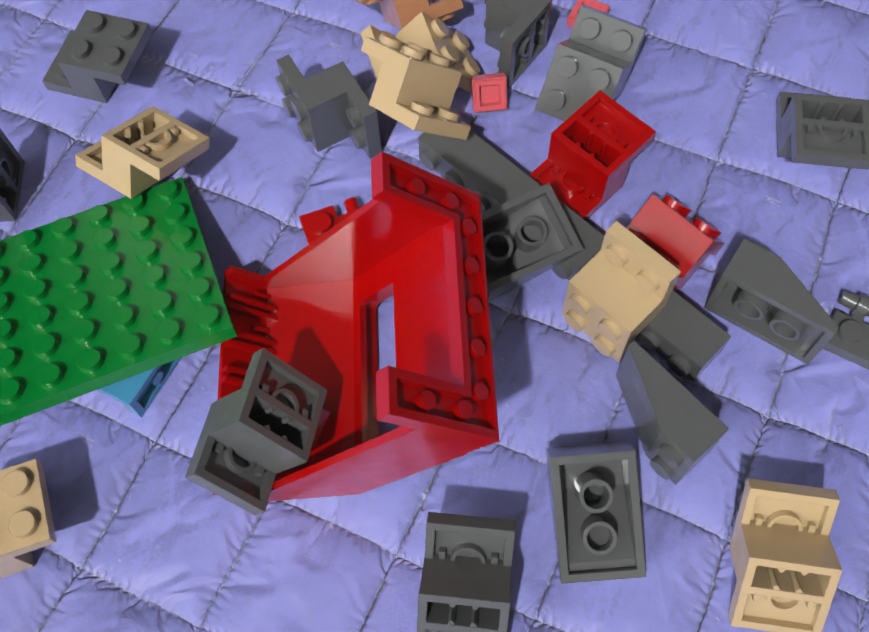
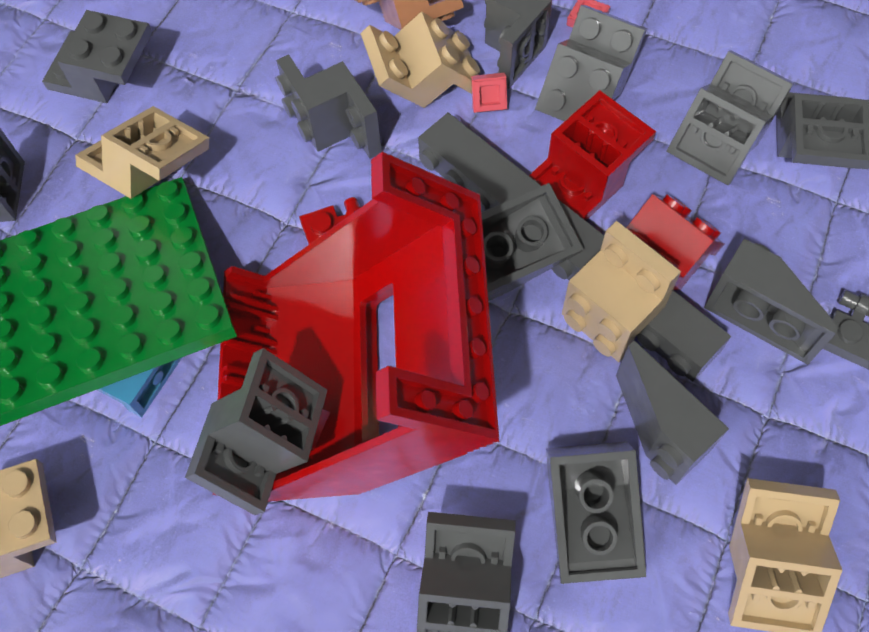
tan bracket [361,35,471,140] -> none
none -> dark grey bracket [666,50,794,185]

